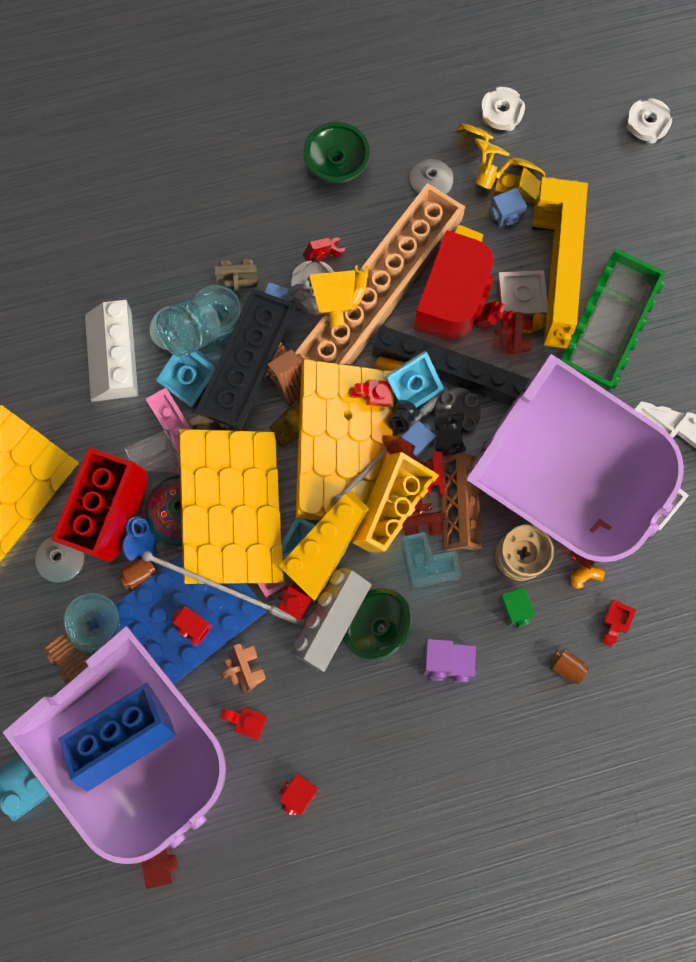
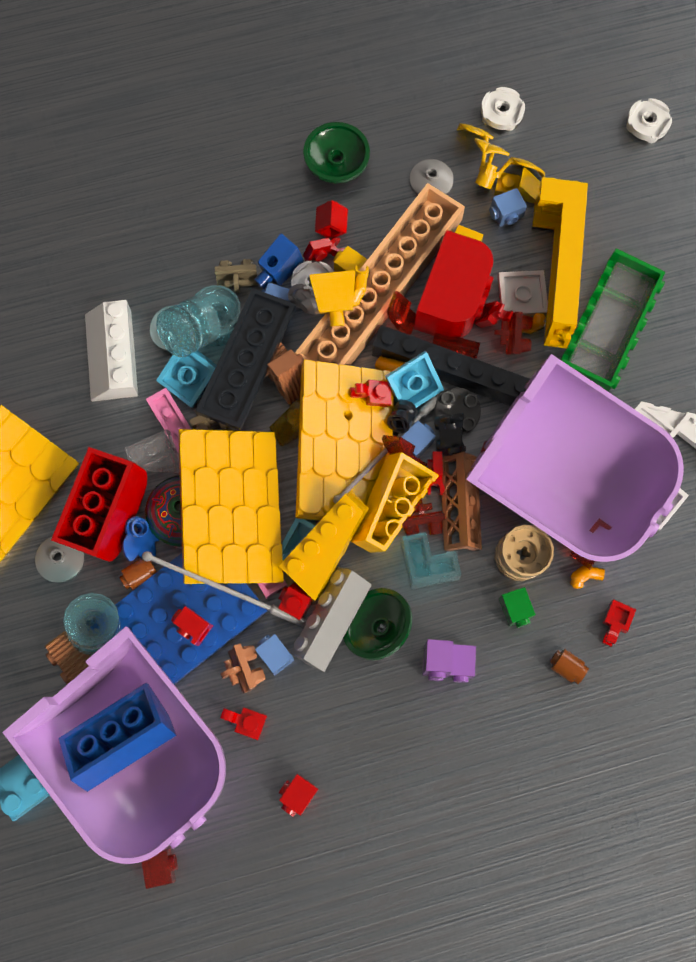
none -> blue torso [254,233,304,289]
none -> medium blue brick [255,634,294,676]
none -> red brick [315,200,348,240]
none -> yellow brick [333,246,368,272]
none -> clear red slope [387,291,416,335]
none -> clear red piece [433,333,480,359]

